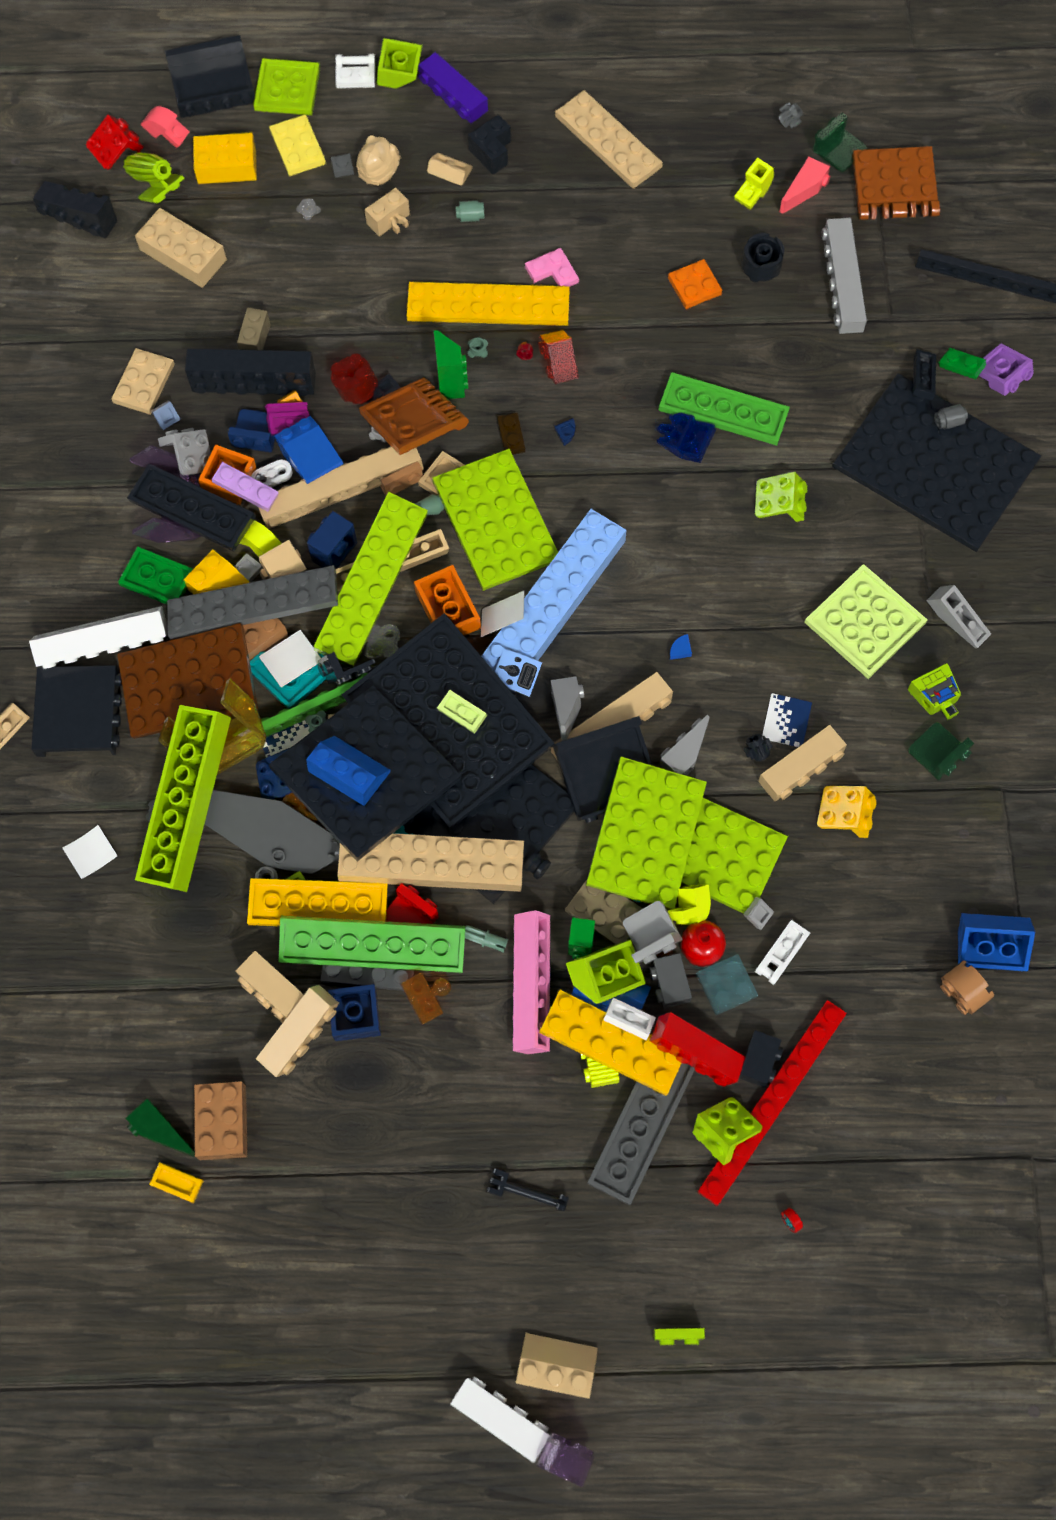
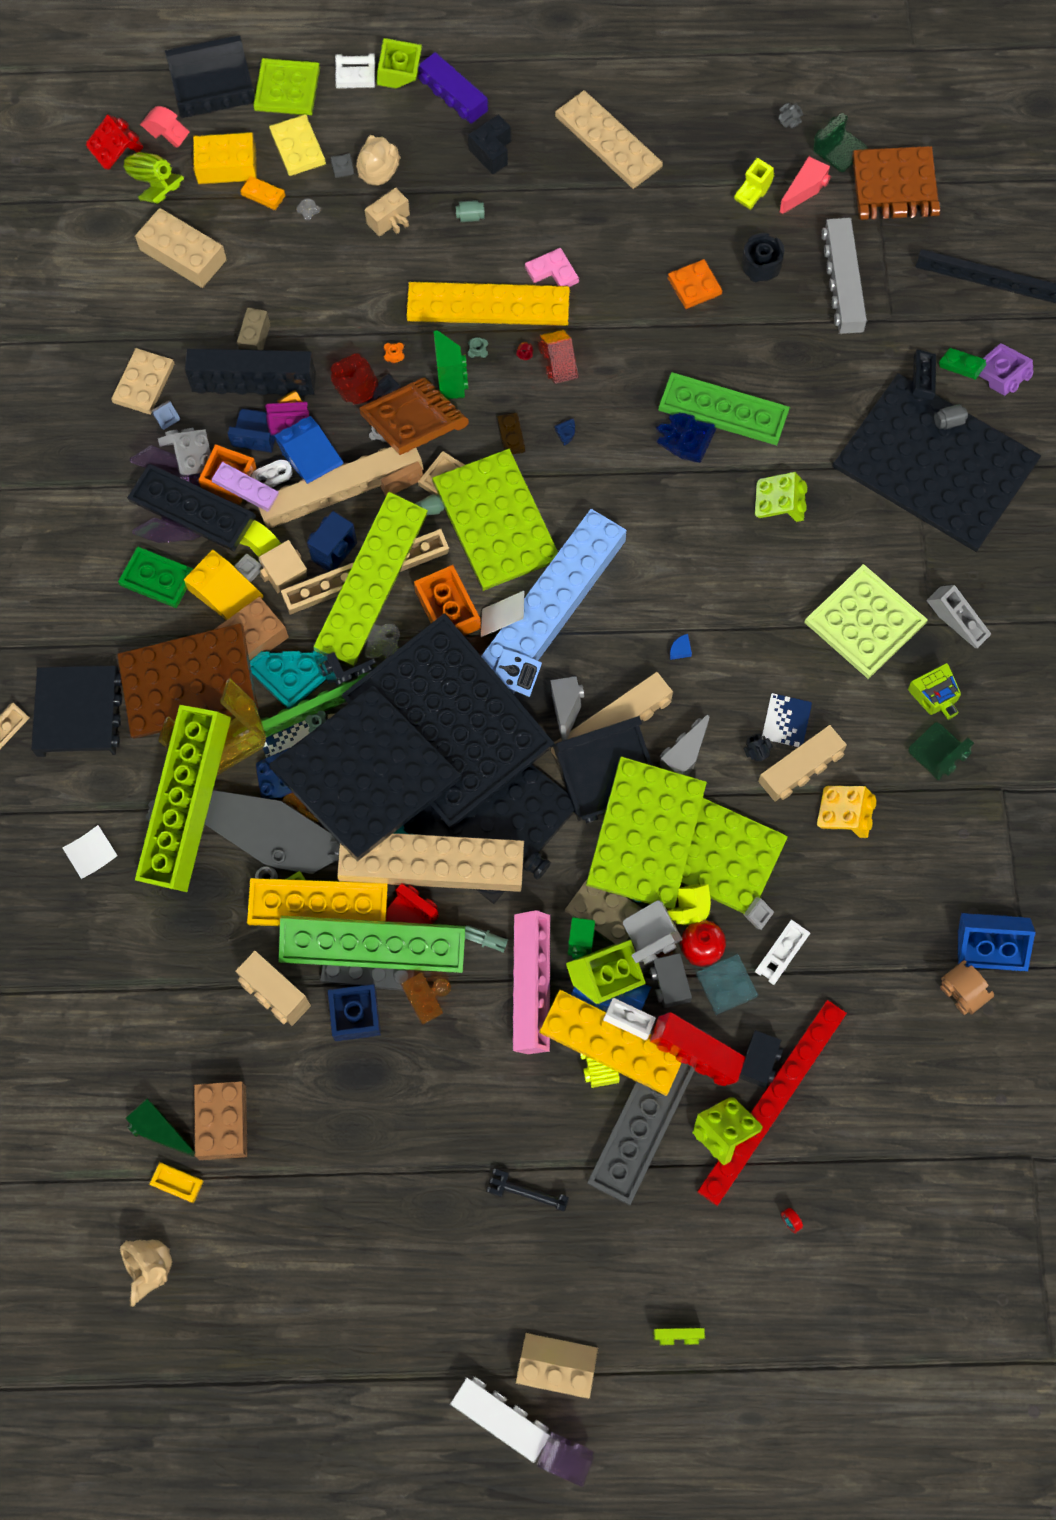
white brick [29,606,168,669] -> none
black wedge [33,181,117,239] -> none
dark grey plate [167,565,338,640] -> none
tan brick [256,985,339,1077] -> none
white sticker [259,630,321,687] -> none
blue slope [306,736,390,806] -> none
tan slope [427,153,472,185] -> none
yellowish green plate [437,690,487,734] -> none
none -> tan head [120,1240,172,1307]
none -> light orange plate [241,176,285,210]
none -> orange plate [384,342,404,363]

